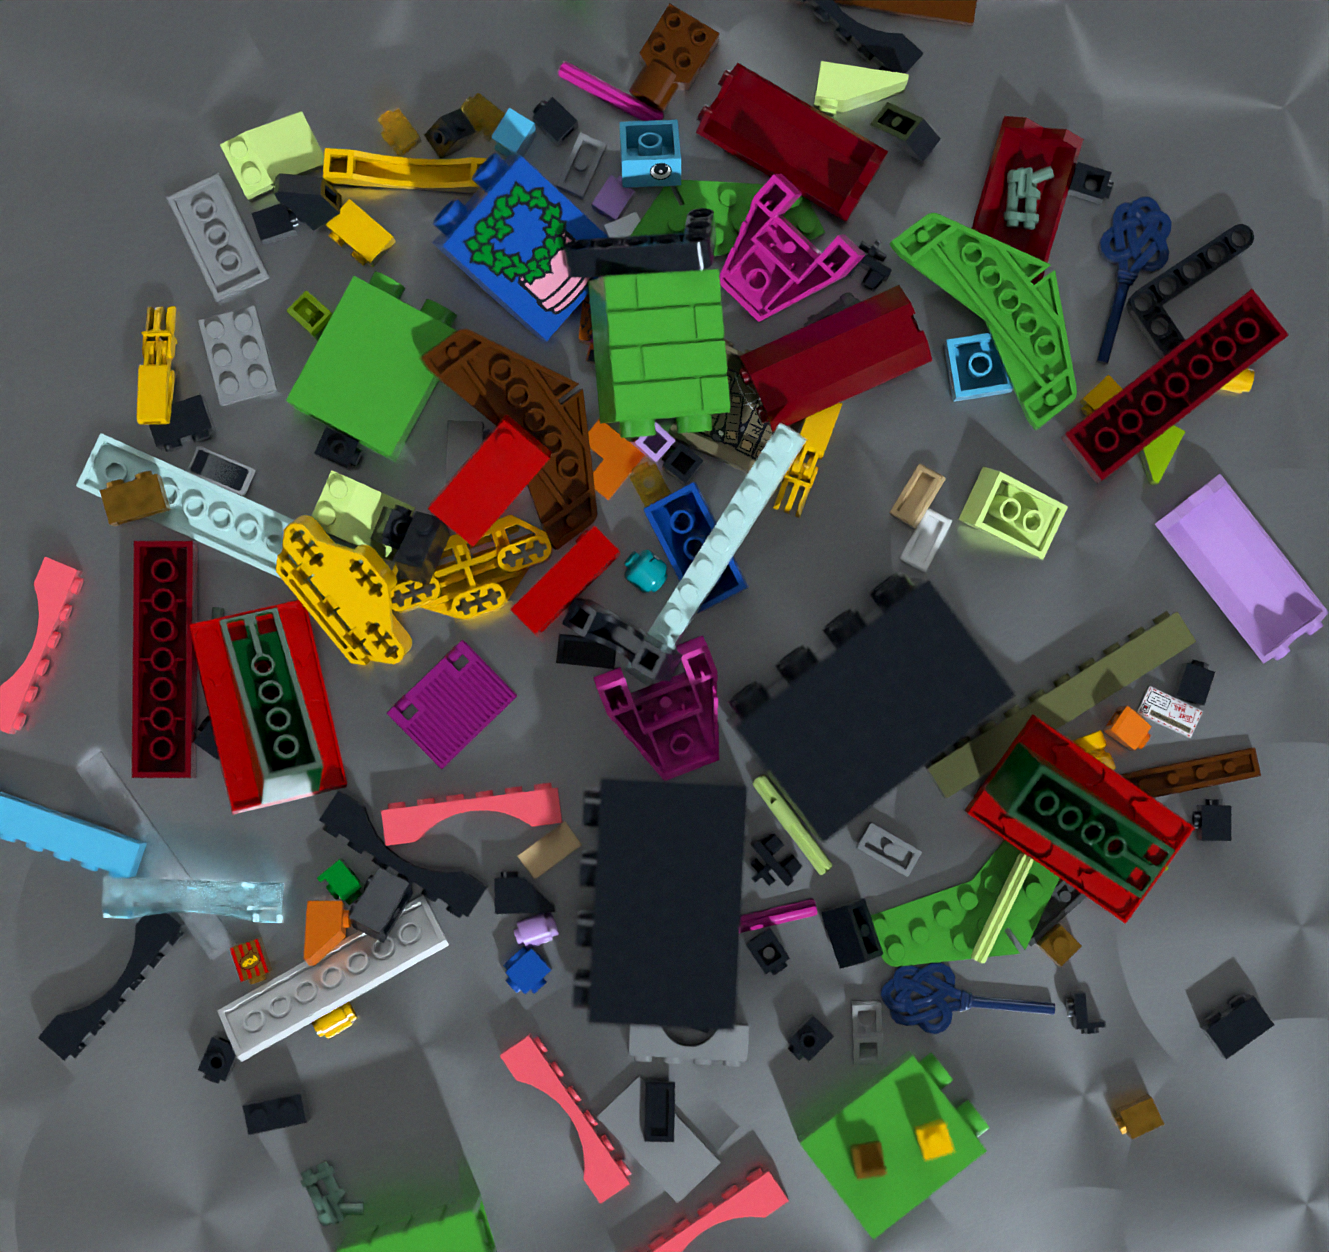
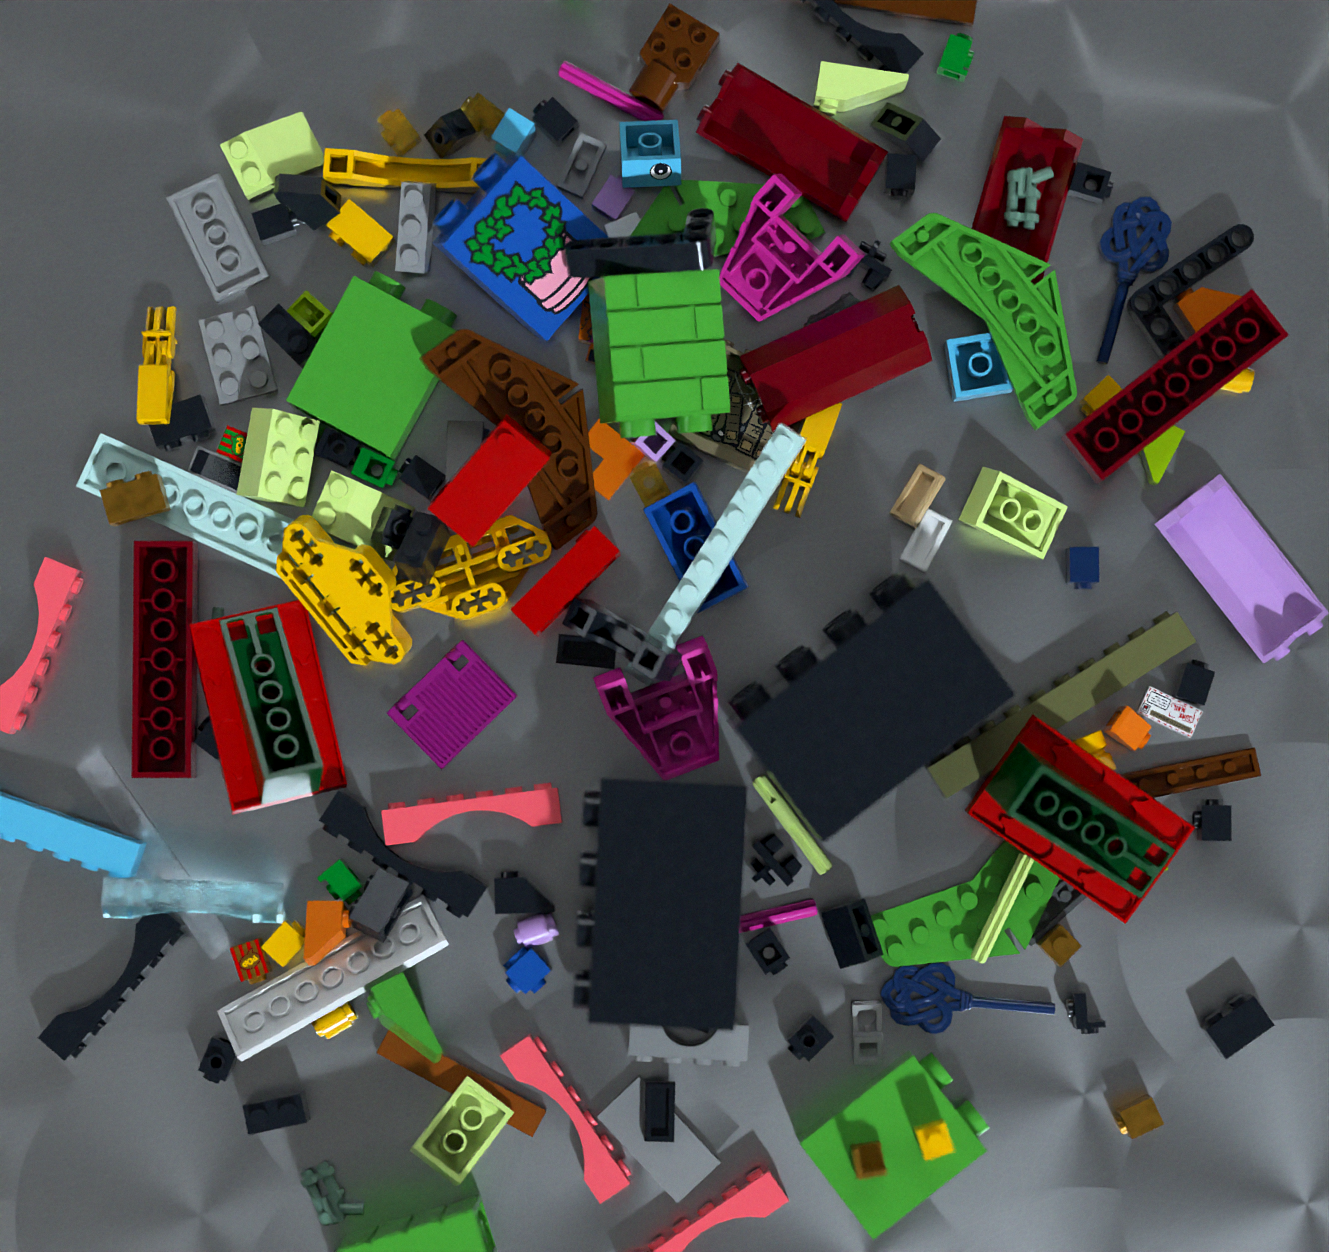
tan tile [518,821,582,880] -> none
teal head [624,549,668,593] -> none
light grey plate [856,822,922,877] -> none
none -> brick [216,425,247,464]
none -> yellowish green brick [237,408,320,507]
none -> black brick [258,303,317,369]
none -> yellow brick [261,920,305,967]
none -> green brick [350,447,399,490]
none -> bright green slope [366,972,443,1063]
none -> dark orange tile [376,1030,547,1137]
none -> light grey brick [395,181,436,274]
none -> black brick [399,455,446,501]
none -> yellowish green slope [409,1076,514,1186]
none -> black brick [884,153,917,199]
none -> green brick [936,33,975,82]
none -> dark blue brick [1066,547,1100,590]
none -> orange slope [1173,287,1242,336]

